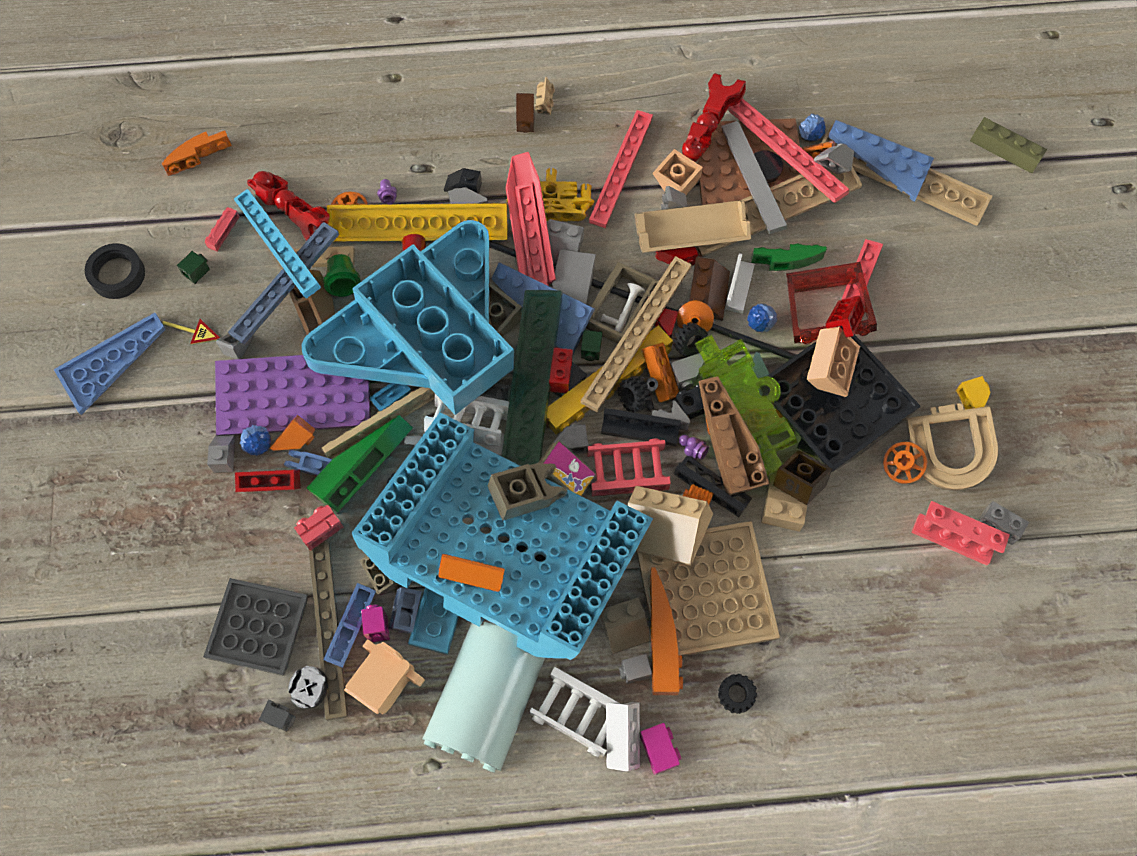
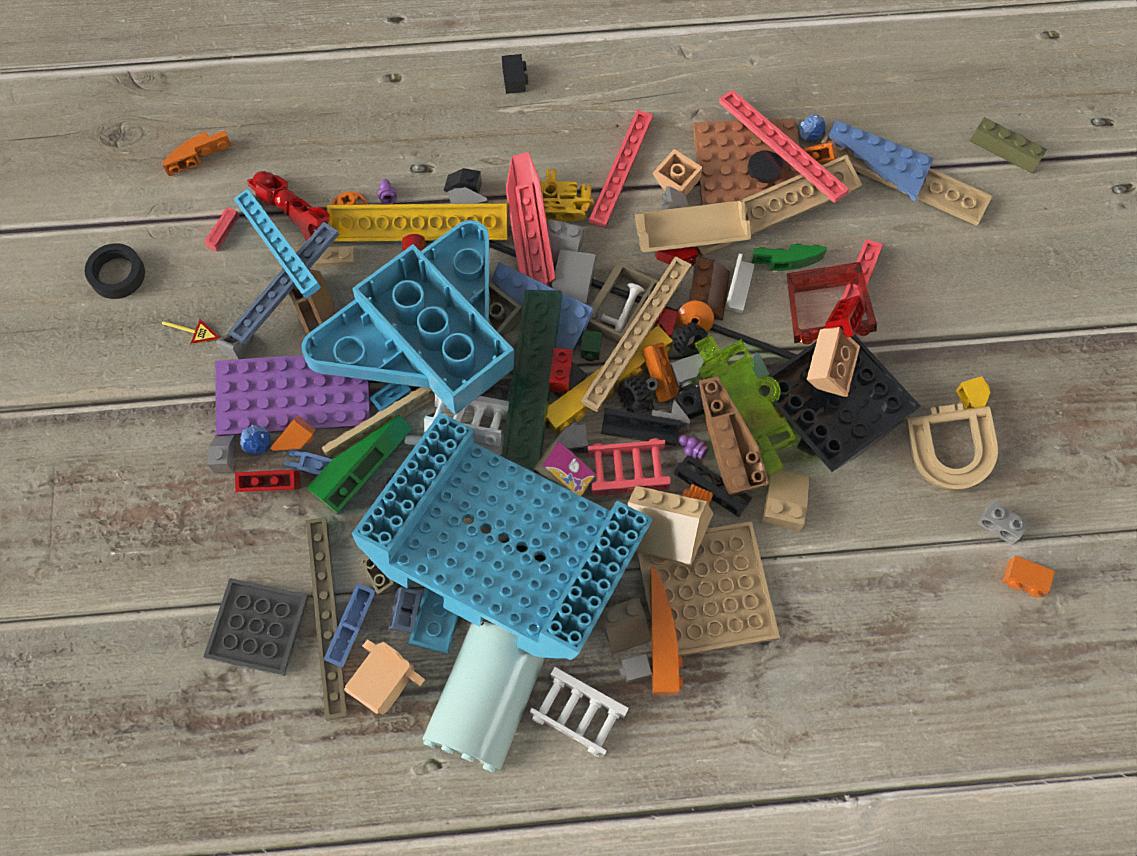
medium blue wing [54,313,166,415] -> none
dark green brick [176,251,210,284] -> none
dark grey brick [259,699,296,732] -> none
tile [288,666,328,709] -> none
coral brick [294,505,344,551] -> none
green piece [324,254,361,297] -> none
dark pink brick [361,605,390,642] -> none
orange slope [438,554,505,592] -> none
dark tan brick [487,463,568,521] -> none
reddish brown slope [516,93,535,133] -> none
tan hinge [535,77,555,115] -> none
white panel [606,702,640,771] -> none
dark pink brick [640,723,681,775] -> none
red piece [682,73,746,162] -> none
black tyre [718,674,757,714] -> none
light grey tile [722,121,787,234] -> none
blue piece [747,303,777,333] -> none
dark brown brick [773,450,832,505] -> none
light grey slope [814,144,854,174] -> none
orange wheel [883,442,927,484] -> none
coral fence [911,501,1010,565] -> none
none -> black brick [501,54,528,94]
none -> orange brick [1002,555,1055,598]

